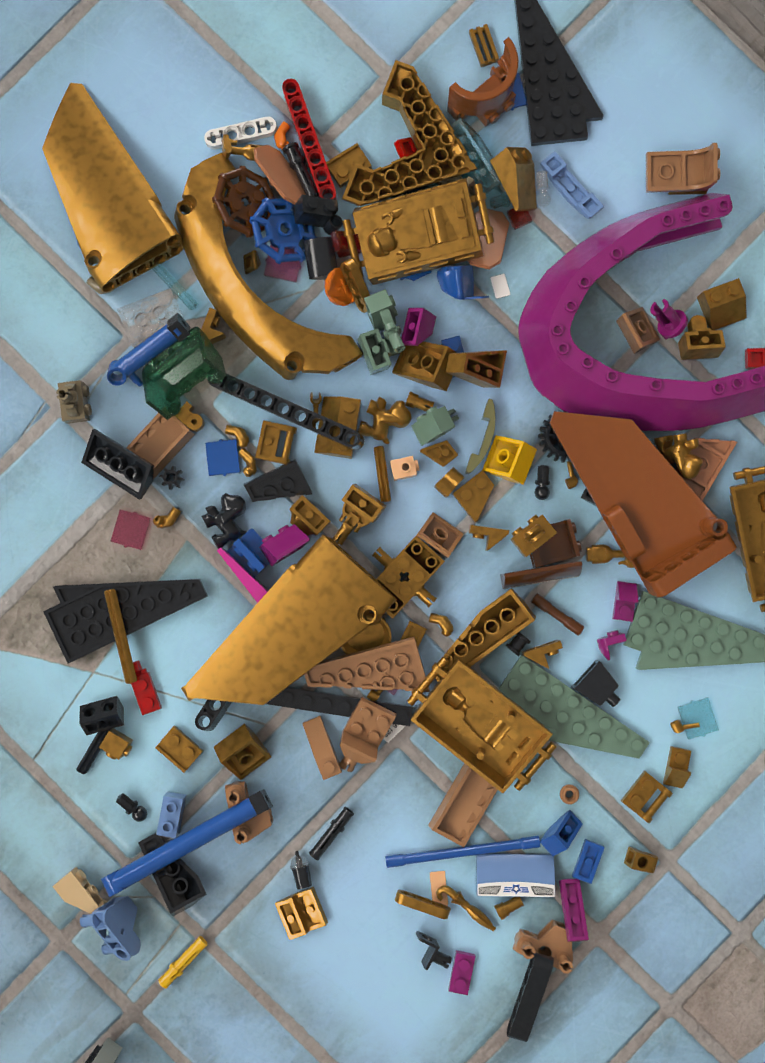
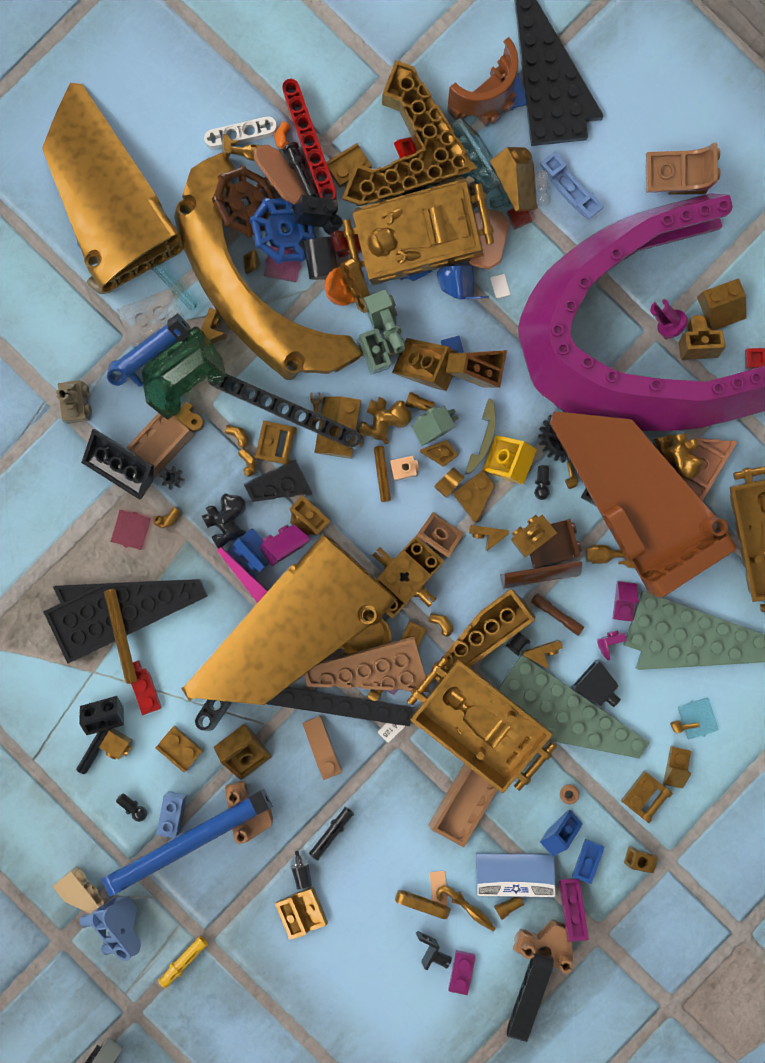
black wedge [138,833,207,916] -> none
blue piece [205,439,240,476] -> none
pearl gold brick [332,484,386,545] -> none
medium nougat plate [340,697,396,772] -> none
blue piece [385,836,541,868] -> none
magenta slope [401,308,436,346] -> none
pearl gold tile [469,24,499,67] -> none
medium nougat slope [616,307,660,354] -> none

